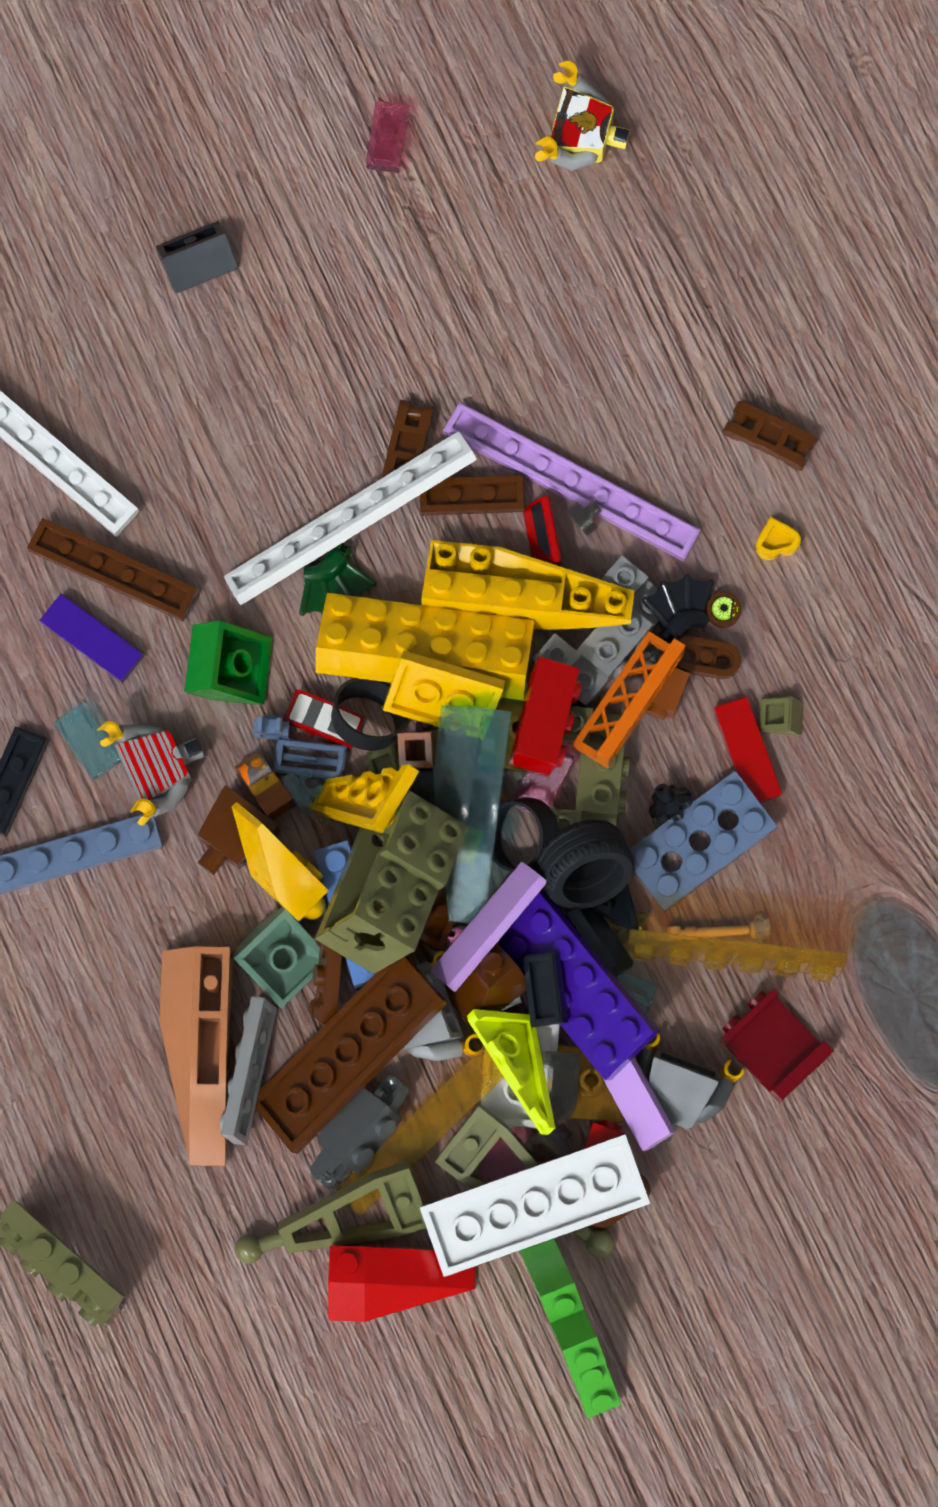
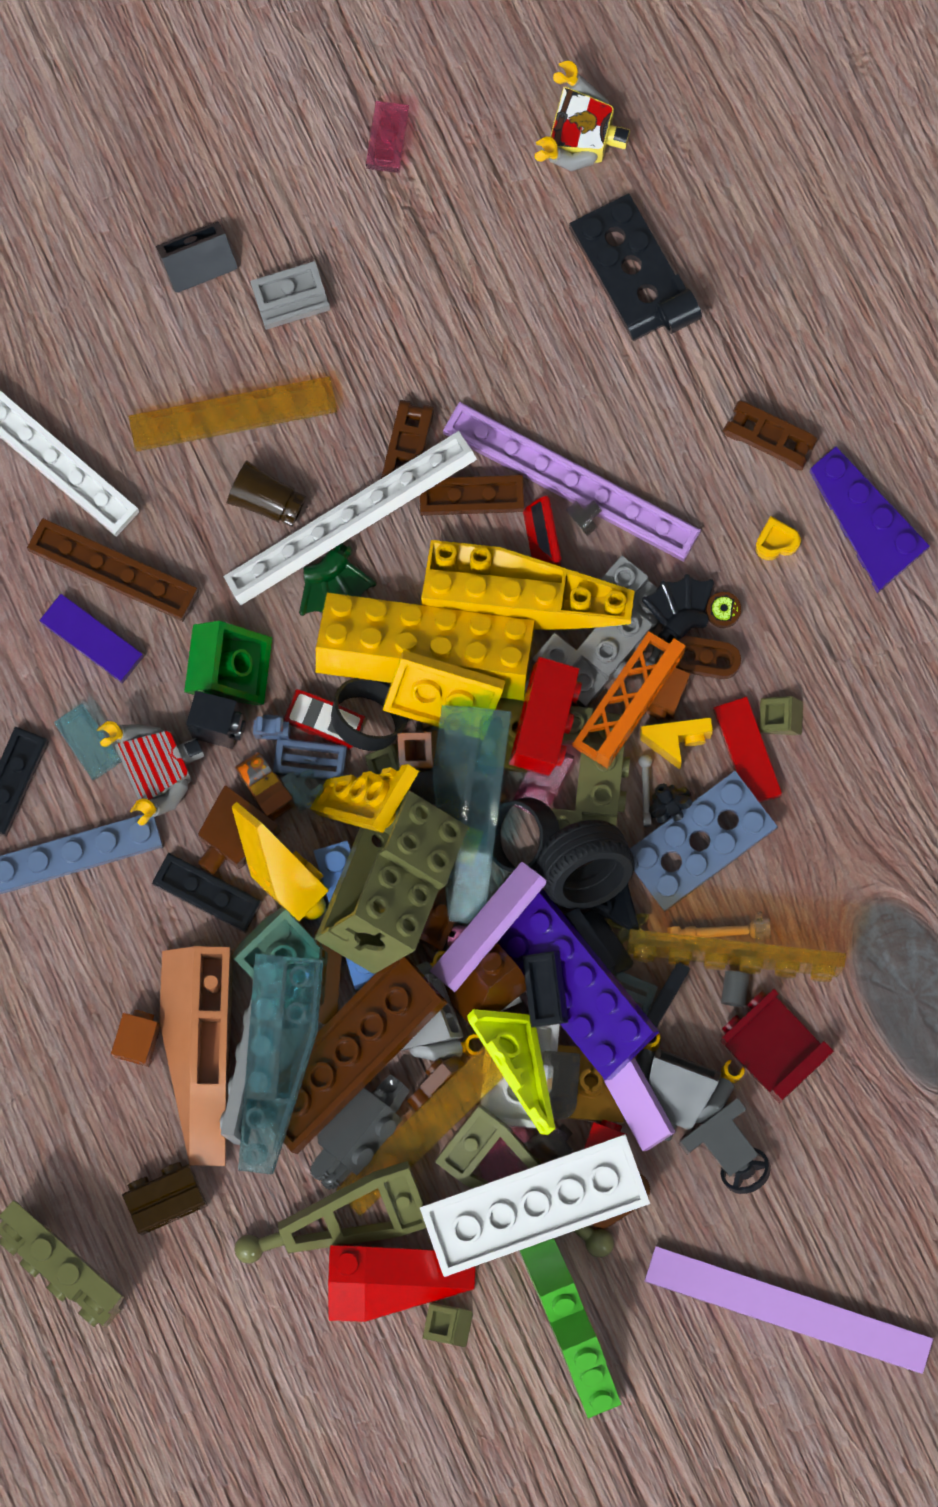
none -> dark orange brick [111,1010,161,1067]
none -> dark brown brick [122,1162,208,1235]
none -> clear yellow plate [129,376,337,452]
none -> black tile [152,852,262,933]
none -> black brick [186,691,246,749]
none -> dark brown plant [226,460,306,527]
none -> clear light blue wedge [238,954,323,1174]
none -> light grey plate [250,261,330,330]
none -> reddish brown plate [407,1056,465,1111]
none -> olive slope [422,1303,473,1347]
none -> black hinge [569,193,702,341]
none -> light grey hinge [638,754,652,827]
none -> yellow slope [640,718,713,769]
none -> lavender tile [644,1247,933,1374]
none -> black tile [647,962,690,1028]
none -> dark grey piece [678,1098,771,1194]
none -> dark grey hinge [721,971,750,1007]
none -> dark purple wing [809,447,930,594]

